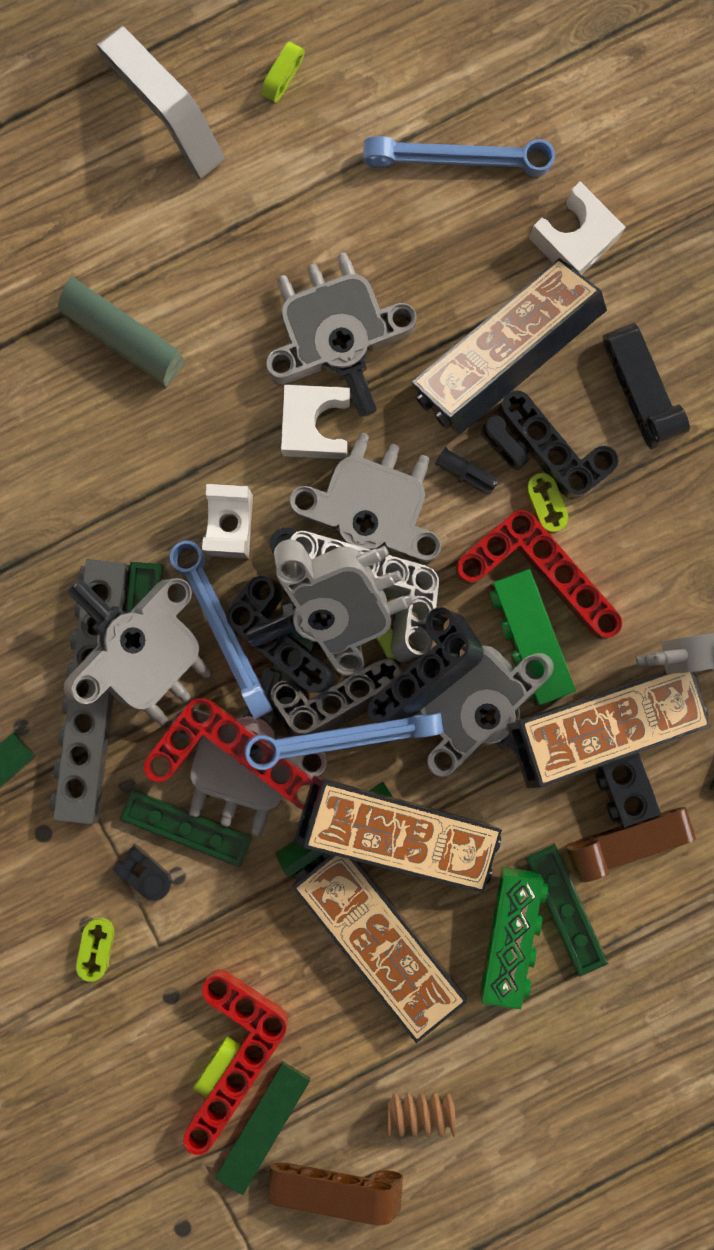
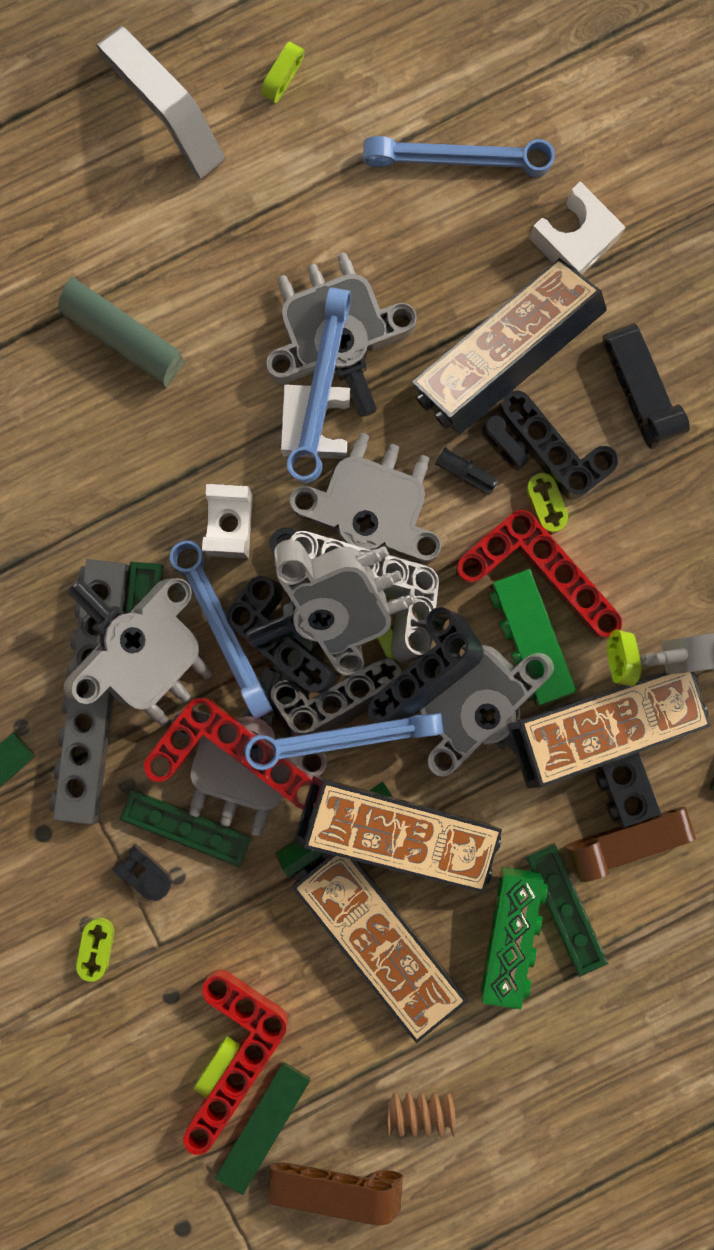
none -> medium blue piece [287,287,351,483]
none -> lime beam [606,629,642,687]

